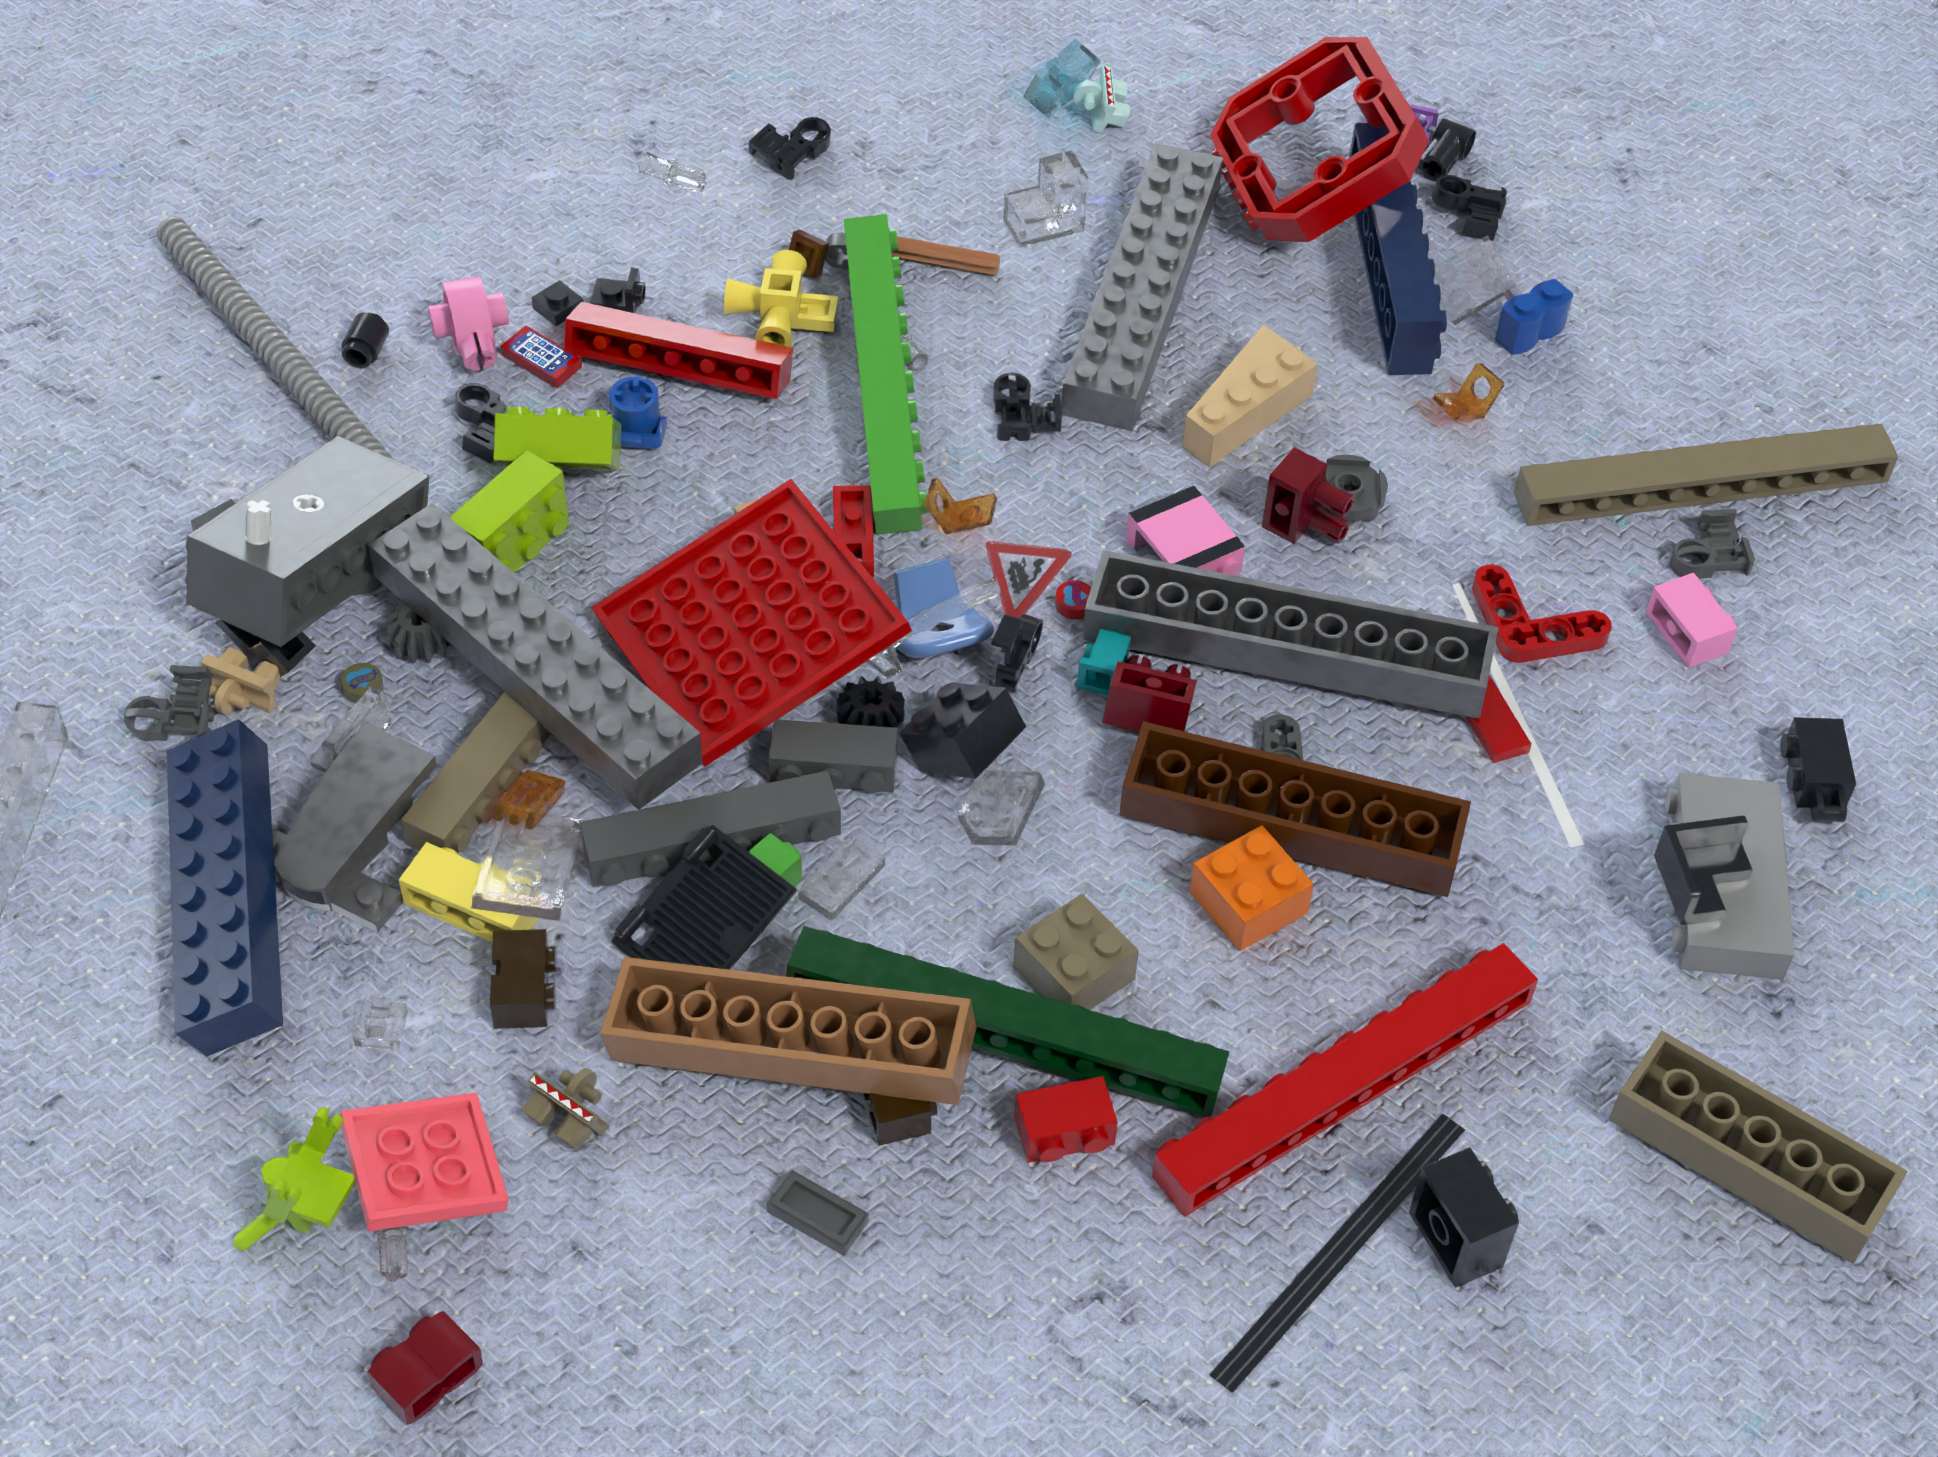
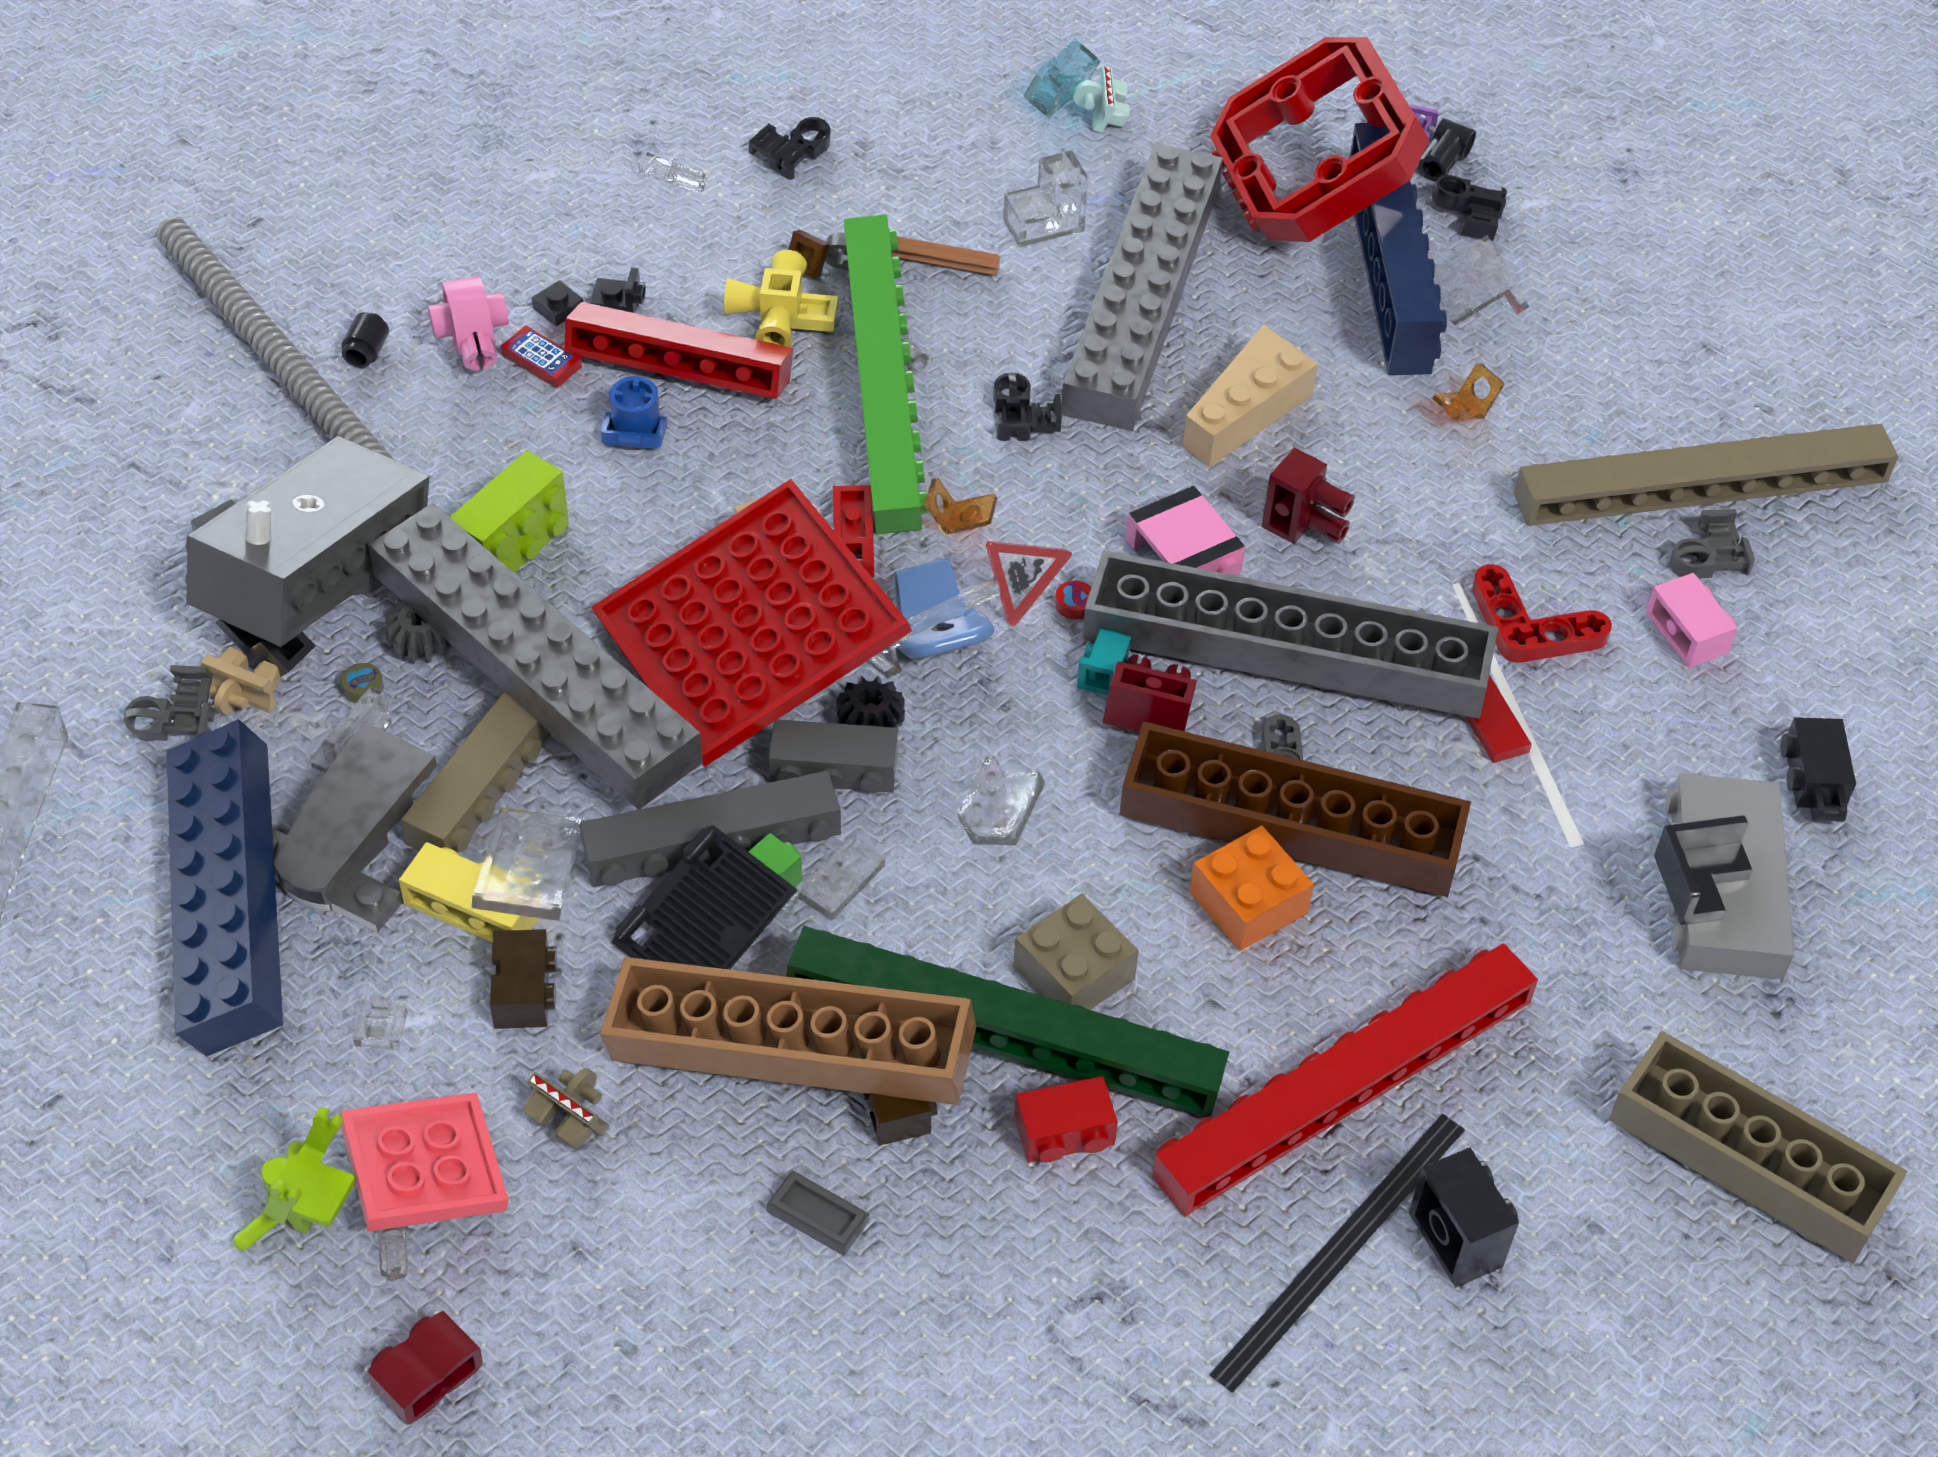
black piece [455,383,508,464] -> none
clear orange tile [493,770,566,830] -> none
lime brick [494,407,622,470] -> none
black brick [899,682,1026,779] -> none
black piece [991,614,1043,693] -> none
dark grey plate [1322,455,1388,522] -> none
blue brick [1495,279,1573,355] -> none

